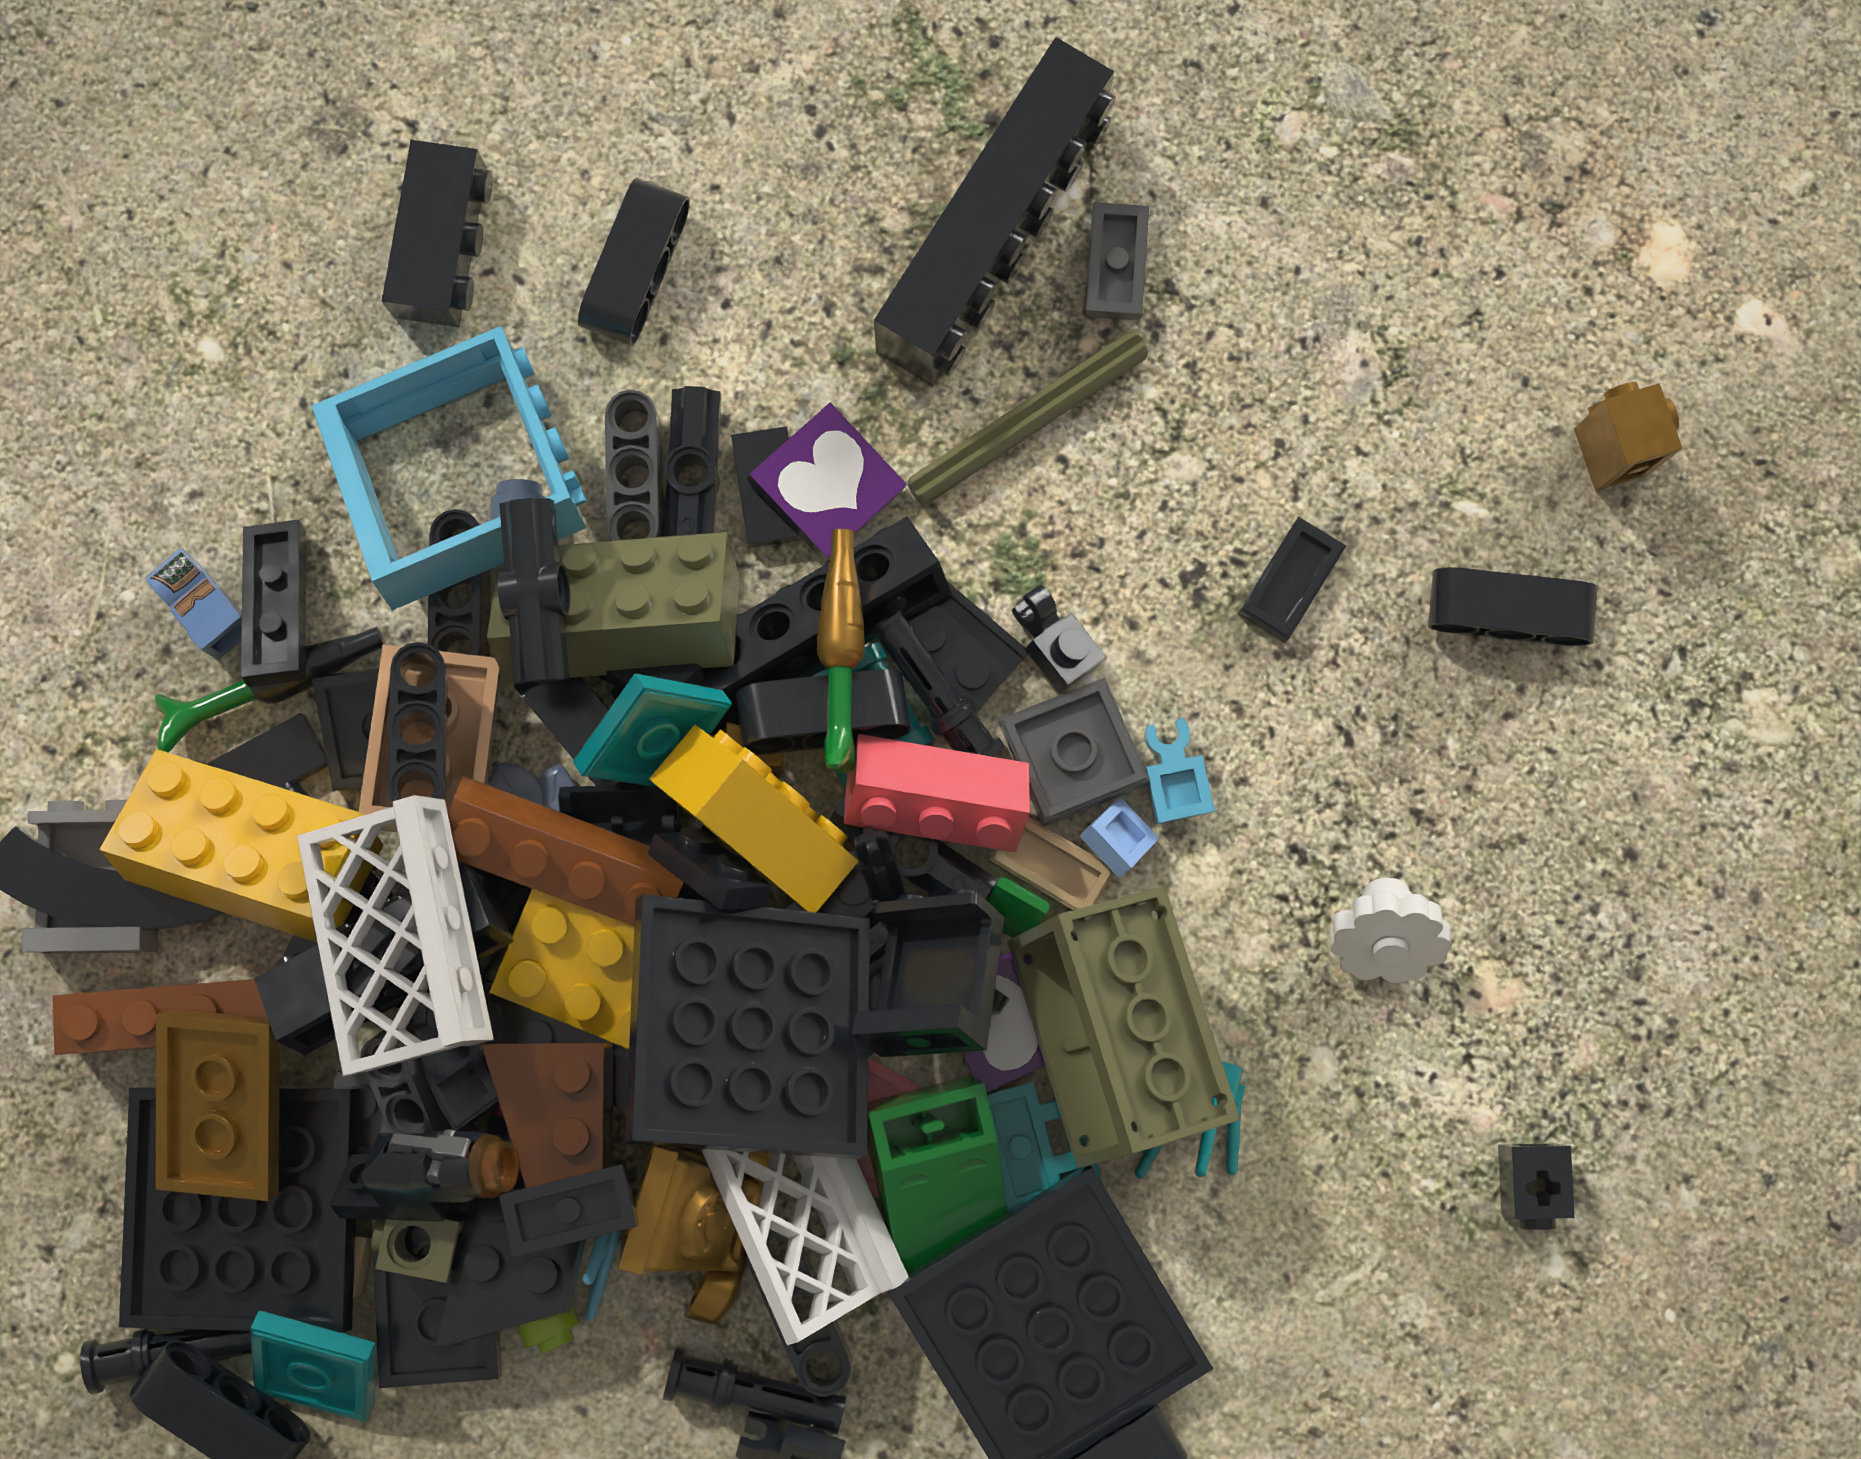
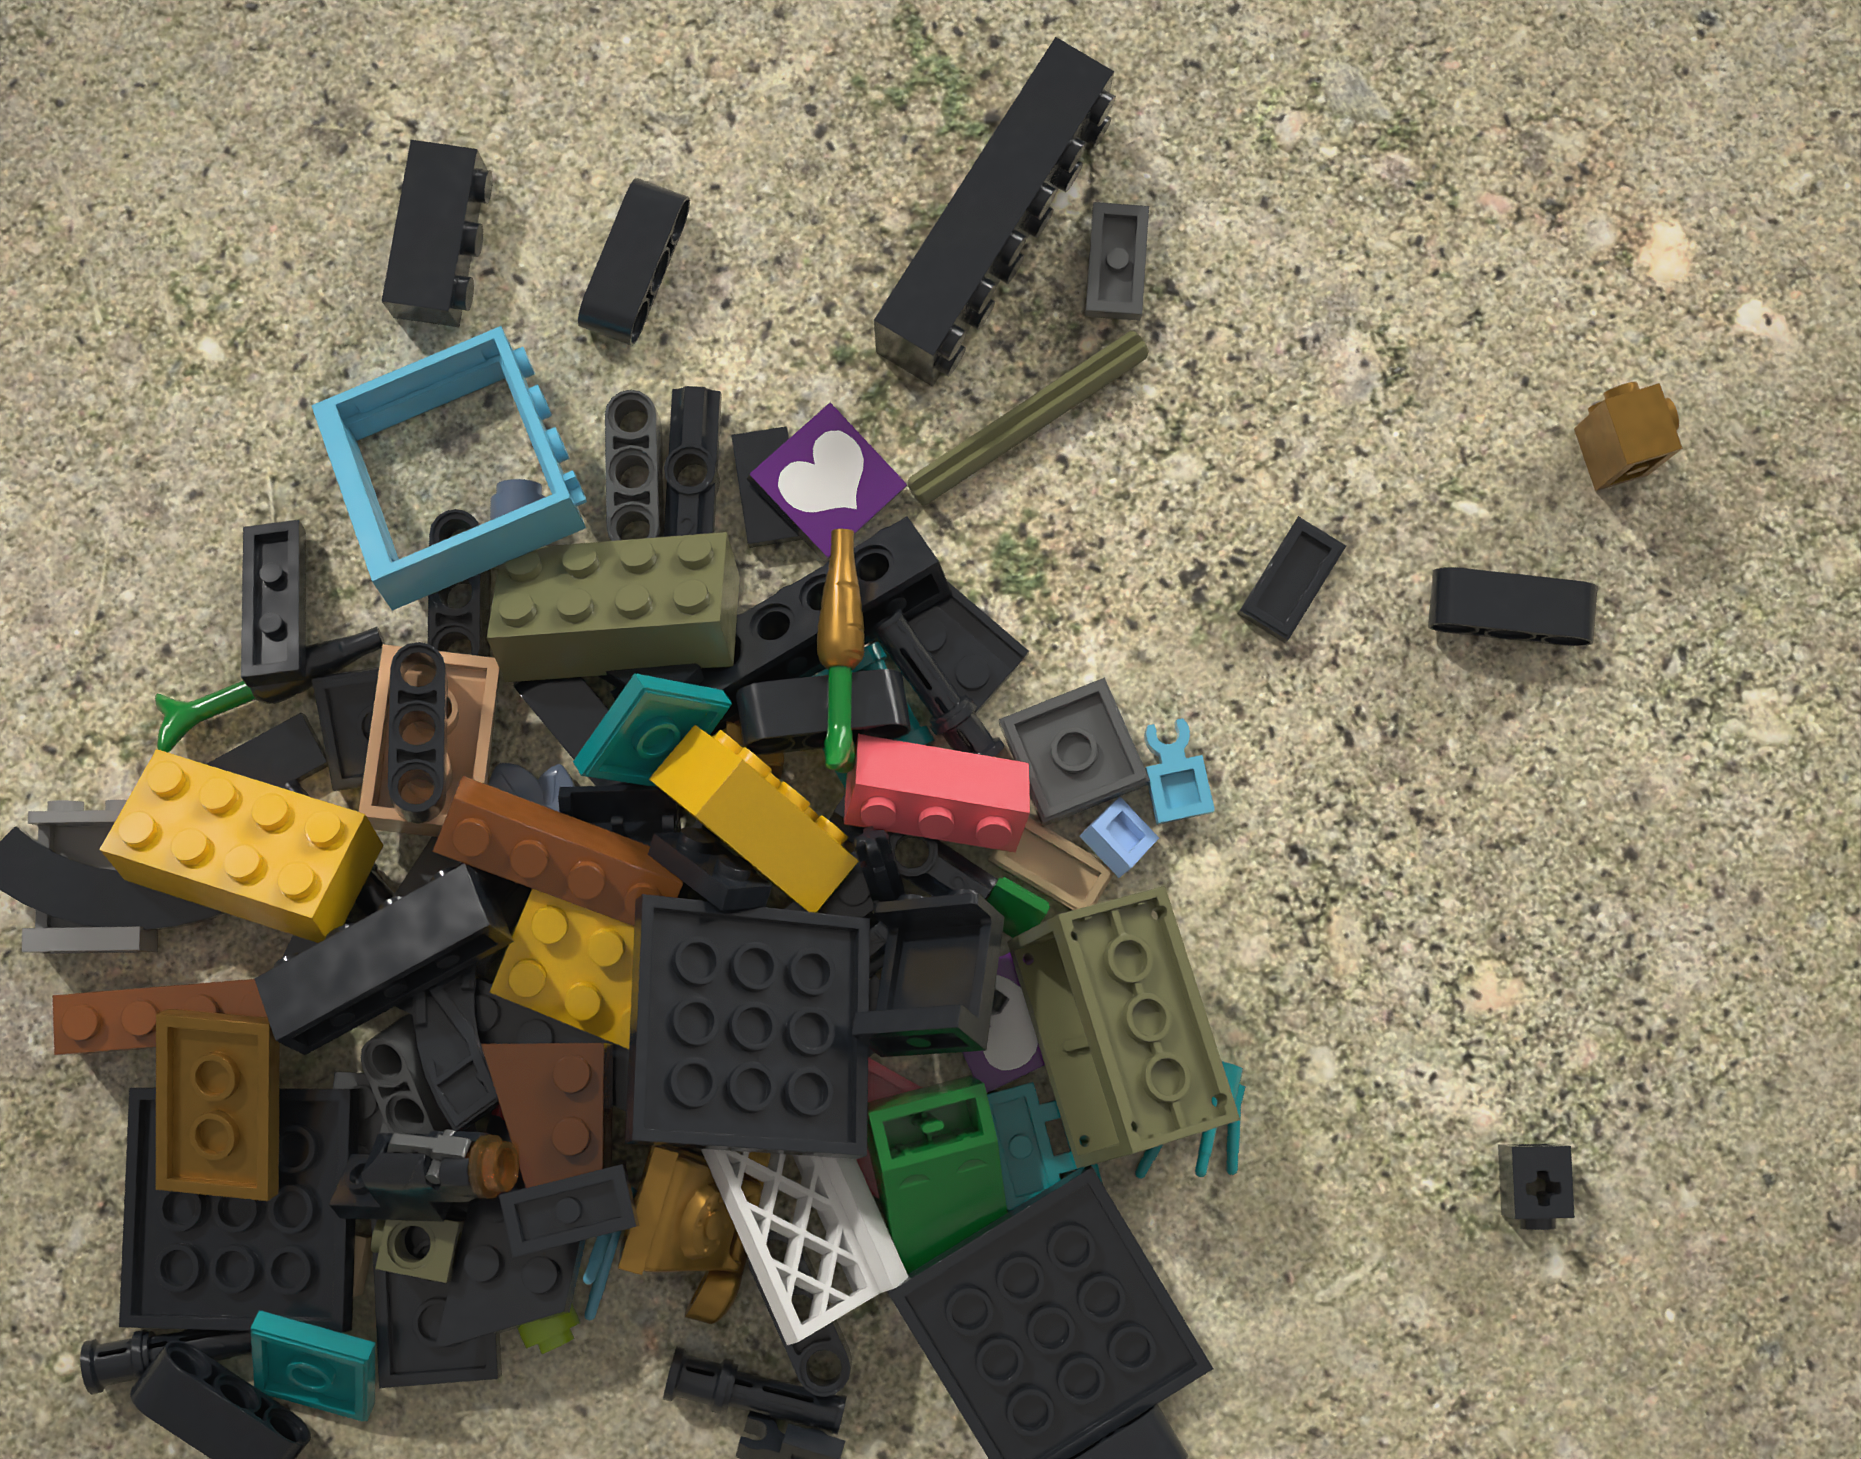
medium blue leg [145,547,242,660] -> none
white fence [297,795,494,1076] -> none
black piece [497,498,571,684] -> none
plate [1011,584,1107,693] -> none
white plant [1329,878,1452,983] -> none

